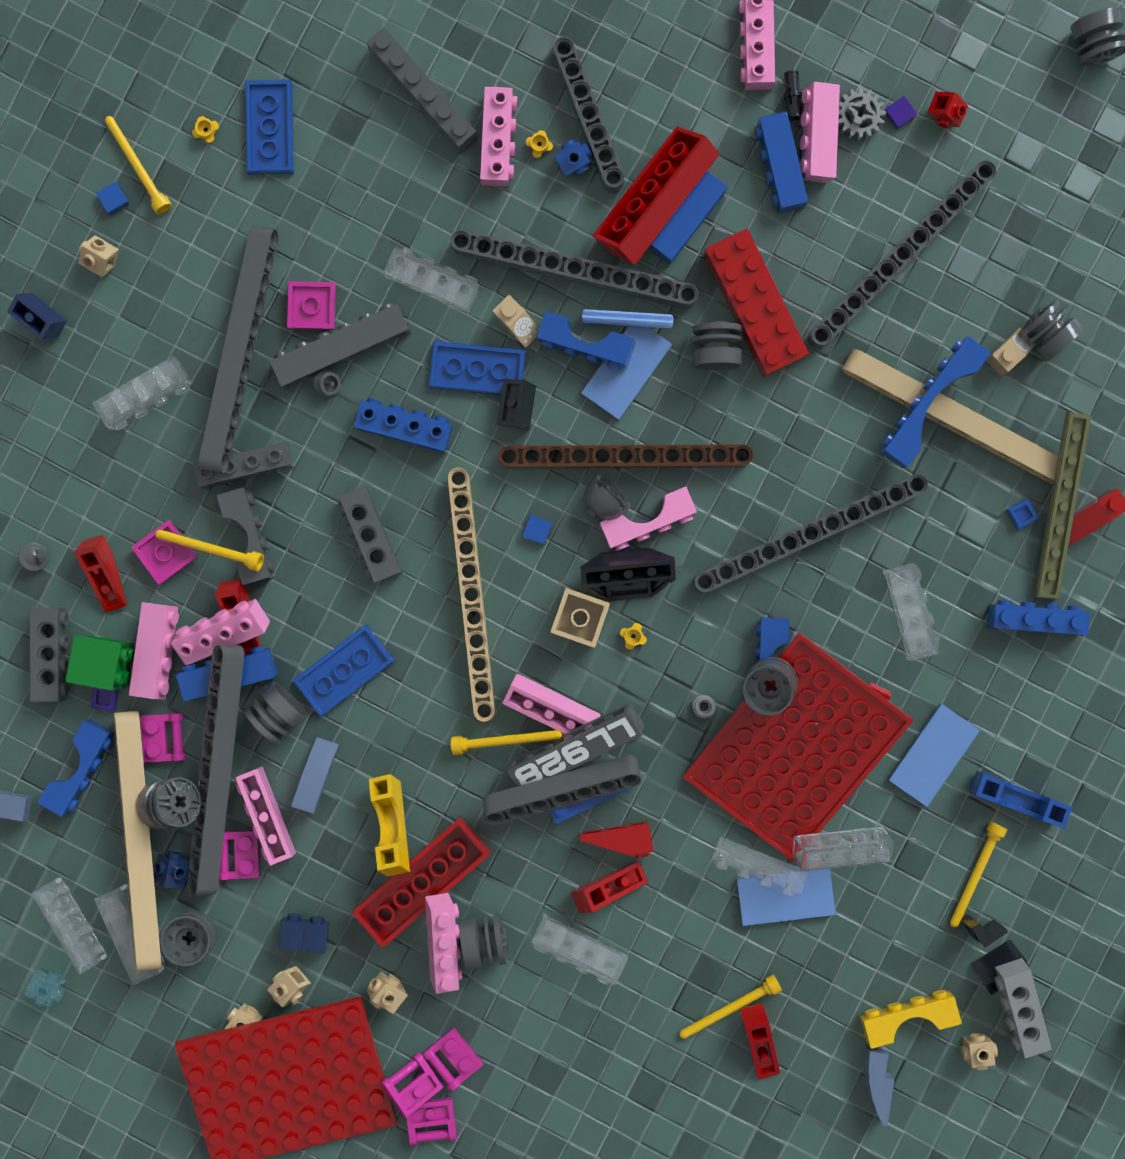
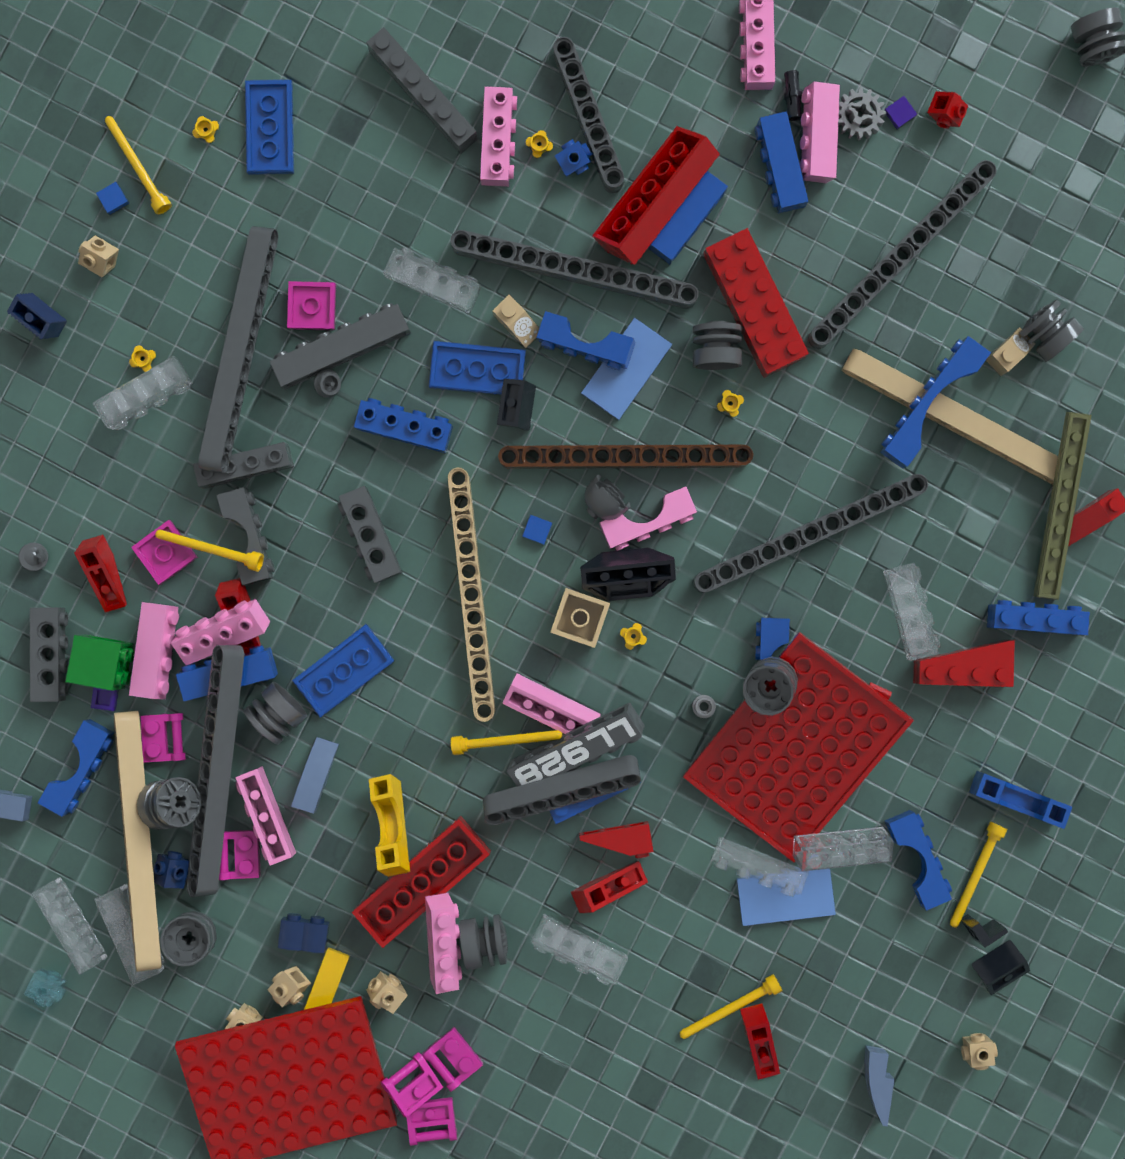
light blue axle [582,309,674,328] -> none
yellow arch [859,990,962,1049] -> none
medium blue tile [887,703,980,807] -> none
light grey brick [994,958,1052,1059] -> none
blue tile [1006,498,1039,530] -> none
none -> yellow plate [129,345,156,372]
none -> yellow tile [304,947,350,1010]
none -> yellow plate [717,390,744,417]
none -> blue arch [885,810,952,911]
none -> red wedge [913,640,1015,687]

